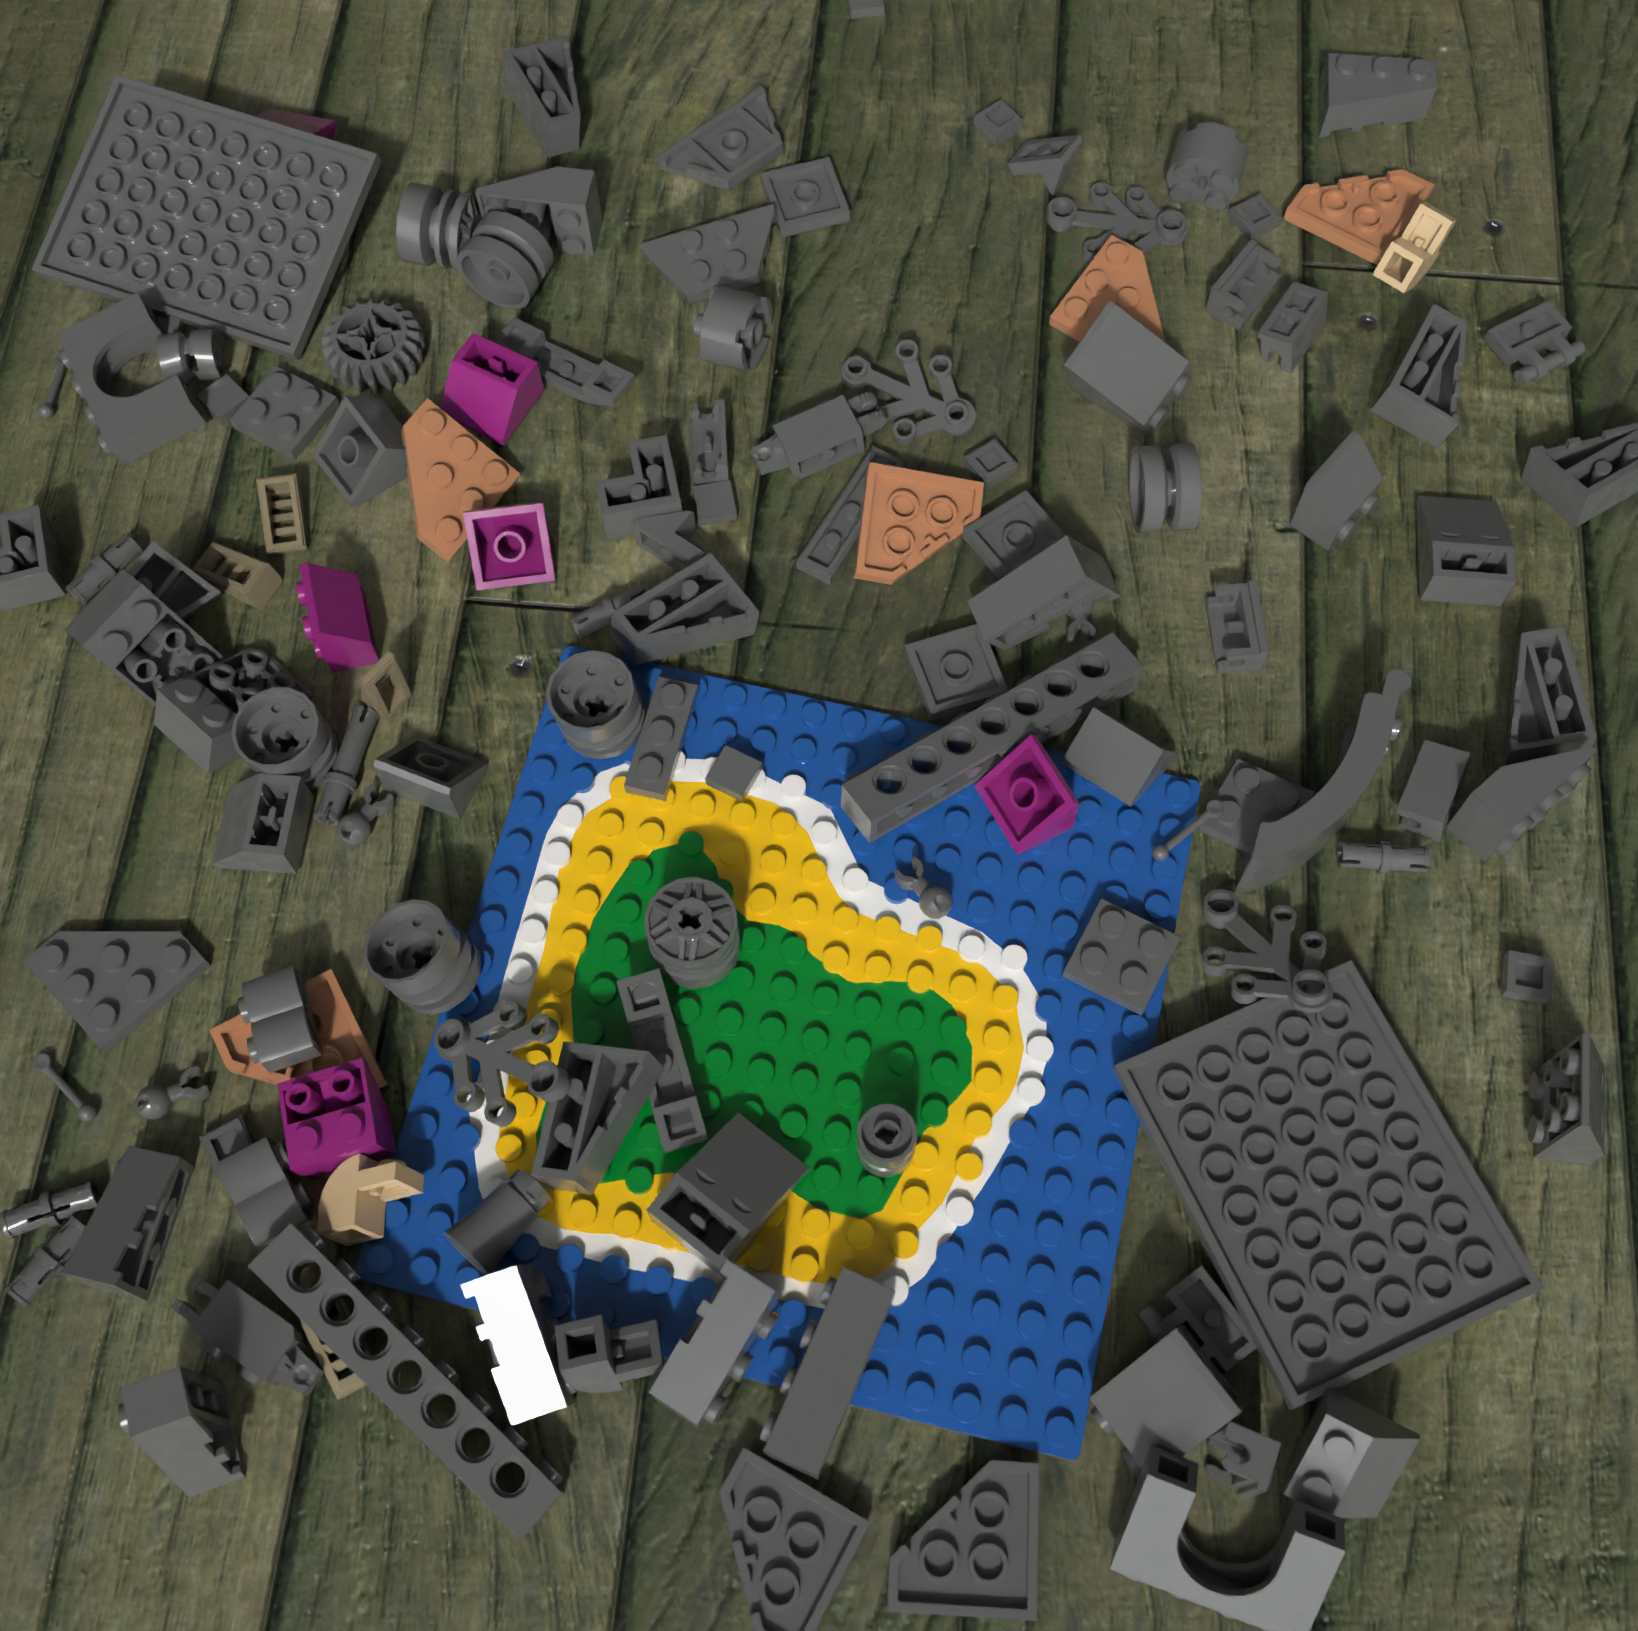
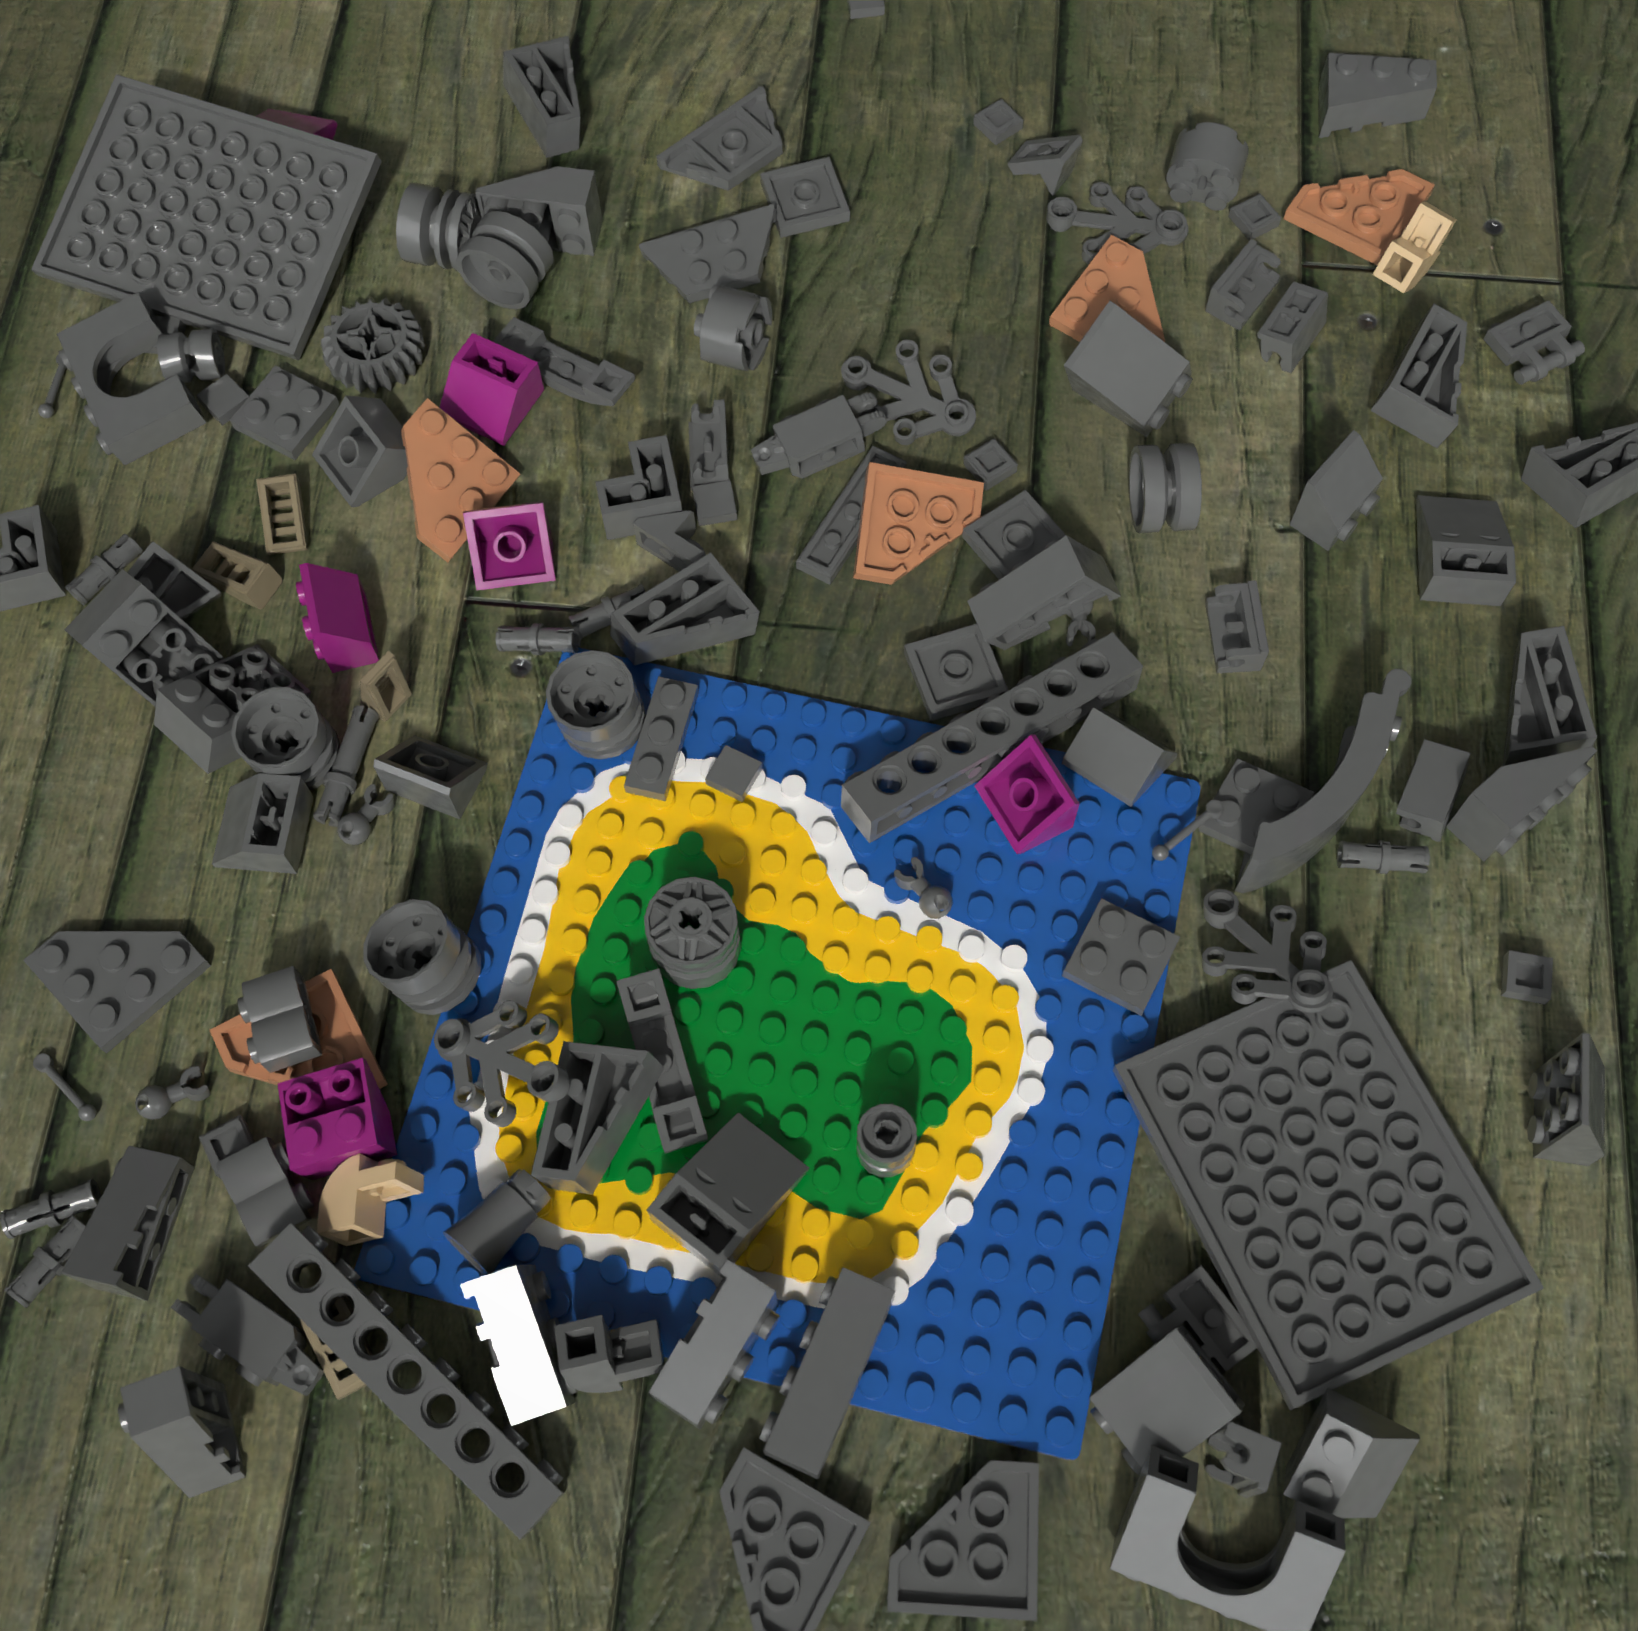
none -> dark grey pin [495,623,581,655]

